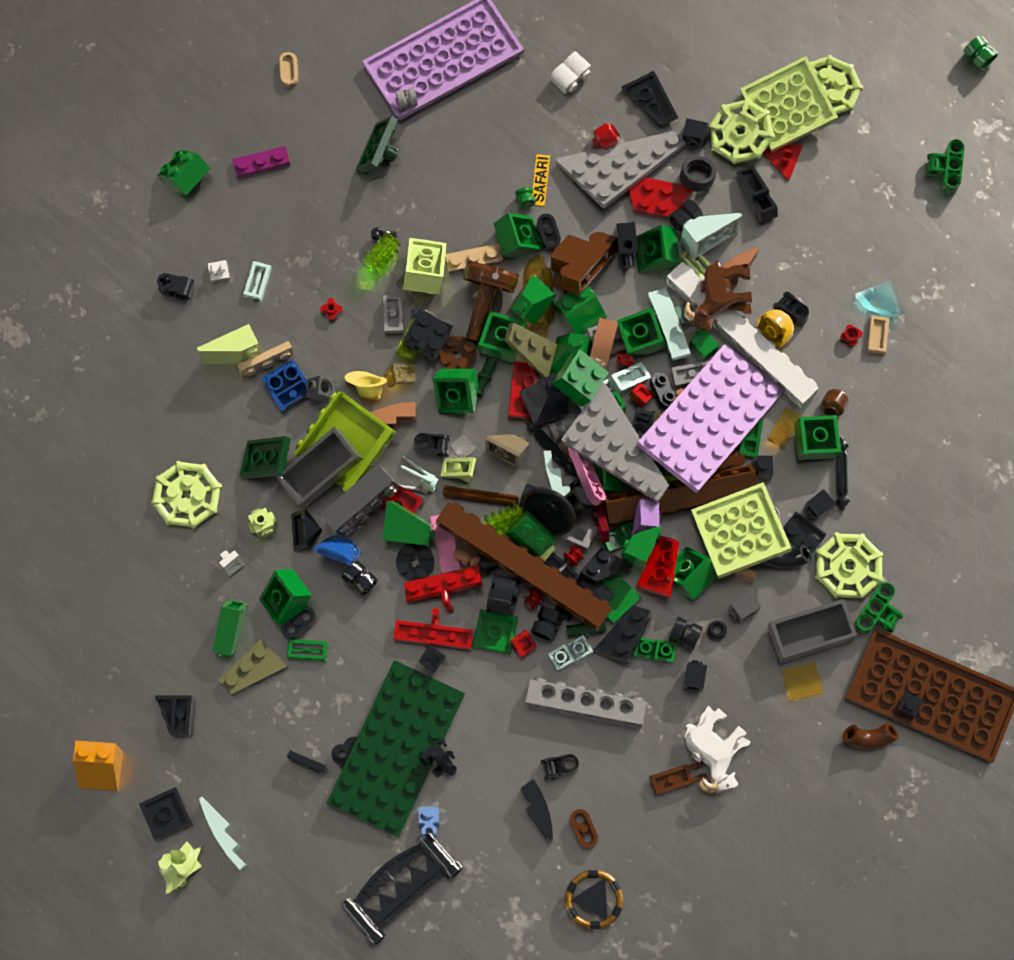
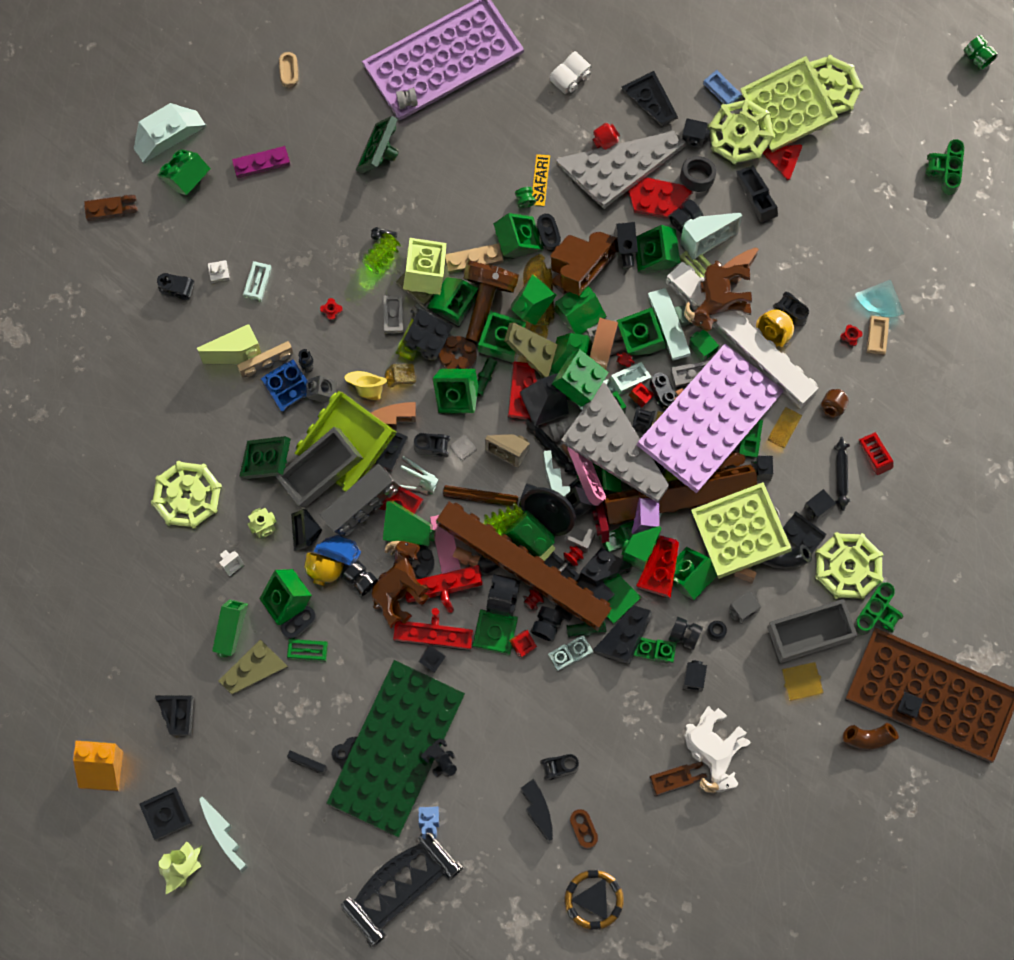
yellowish green slope [440,457,476,483] -> none
light grey brick [525,678,647,728] -> none
green brick [794,415,841,460] -> none
none -> reddish brown hinge [84,195,138,221]
none -> light aqua wedge [134,103,206,163]
none -> black pin [298,349,314,373]
none -> yellow cylinder [304,552,344,586]
none -> reddish brown animal [372,541,429,628]
none -> black plate [375,432,408,472]
none -> green slope [427,277,478,326]
none -> medium blue plate [703,70,742,105]
none -> red slope [859,432,894,475]

